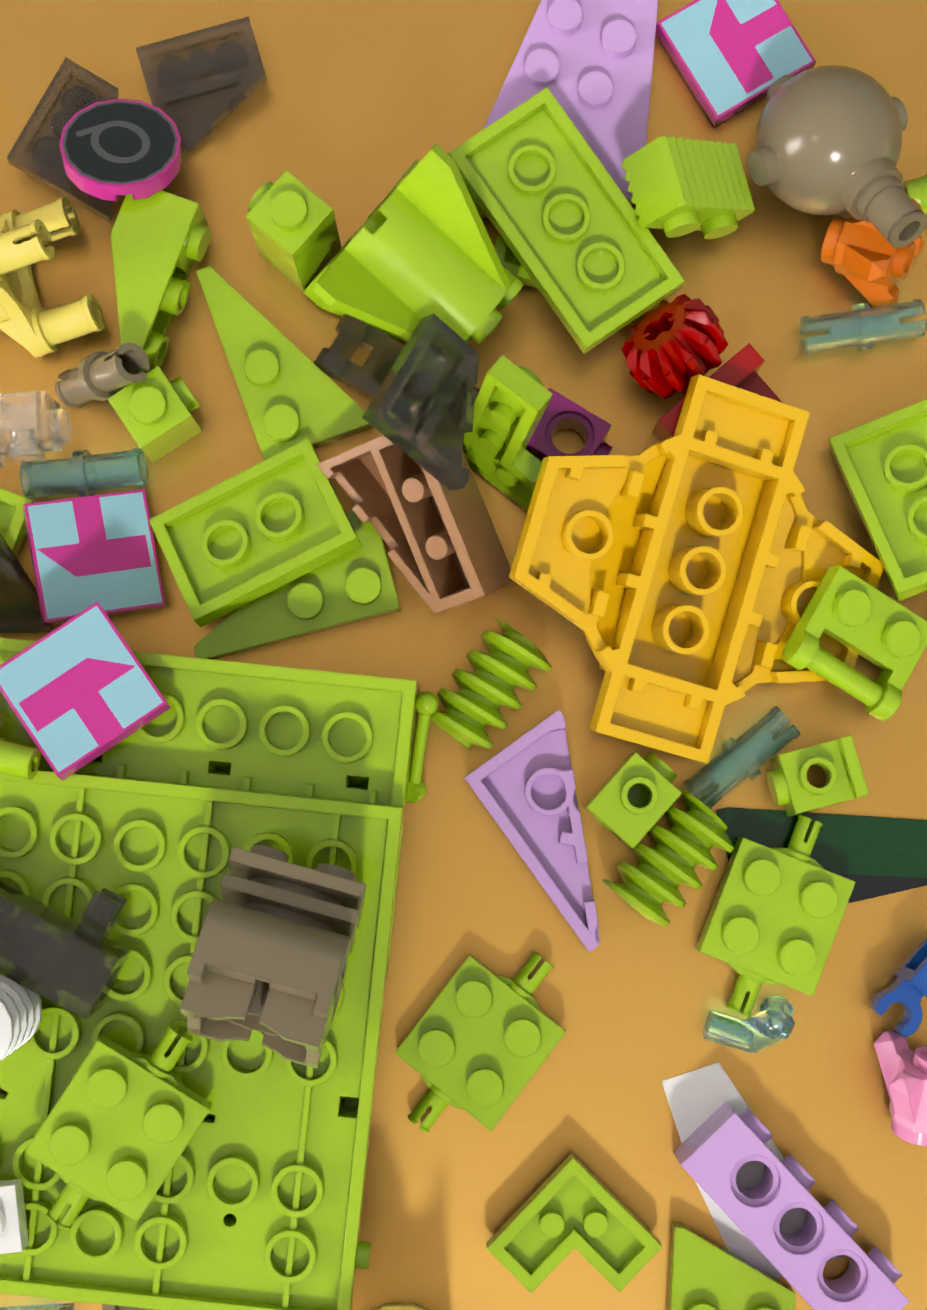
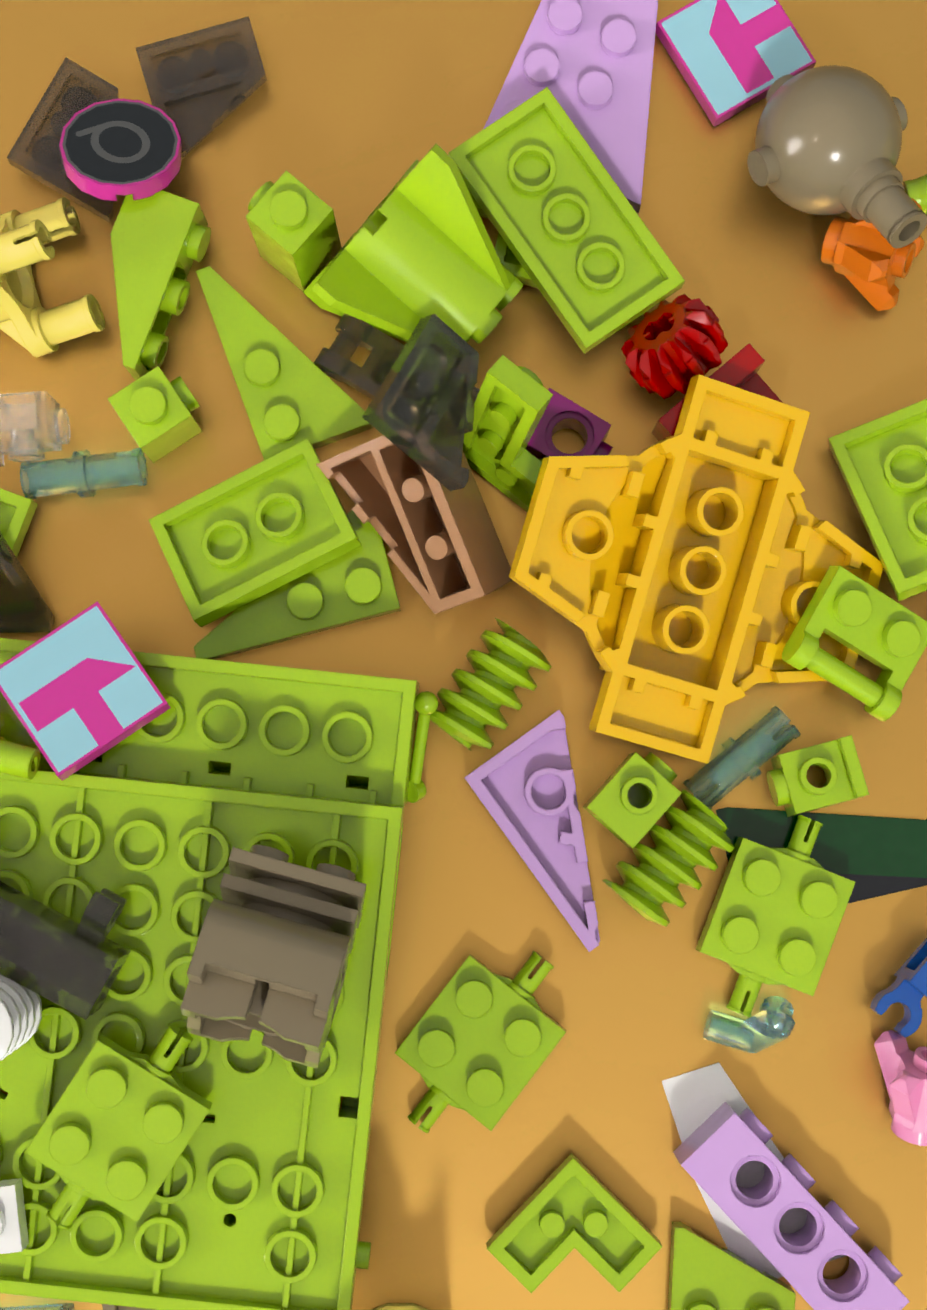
tile [23,489,166,626] -> none
dark tan pin [55,343,150,408] -> none
lime brick [621,135,755,239] -> none
clear light blue pin [800,299,927,355] -> none

